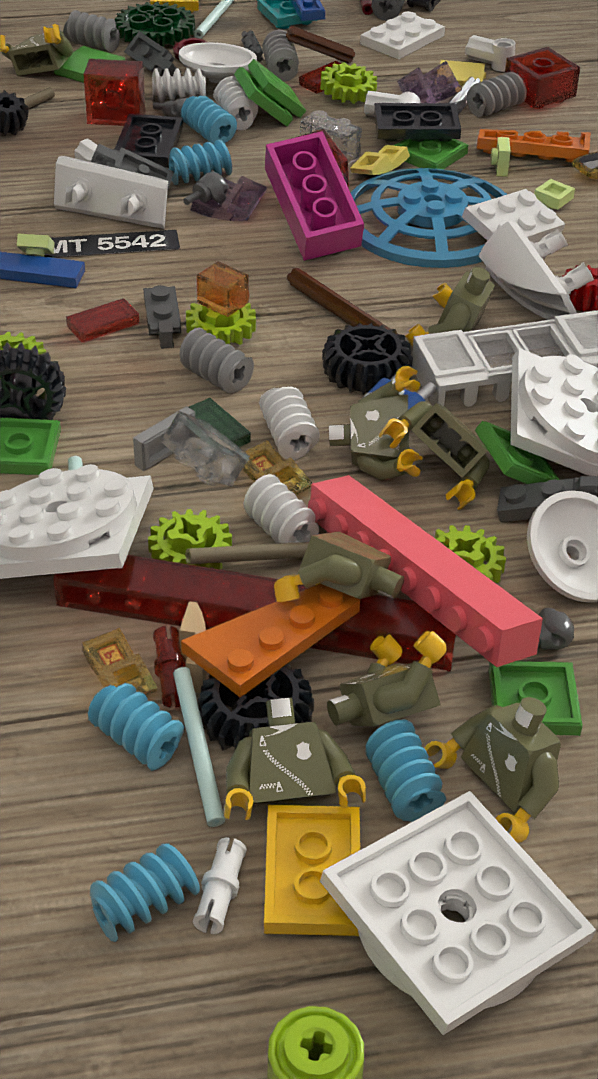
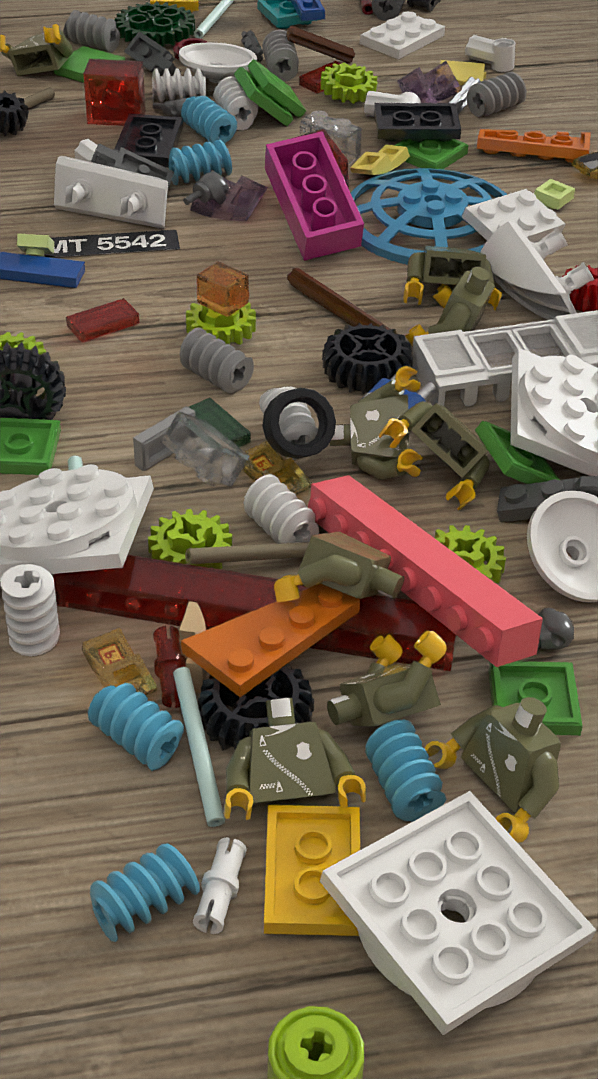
dark grey hinge [143,285,181,349] -> none
yellowish green plate [490,137,511,177] -> none
clear red brick [505,47,581,109] -> none
none -> white piece [0,564,60,657]
none -> black tyre [262,387,336,459]
none -> olive torso [403,246,502,311]

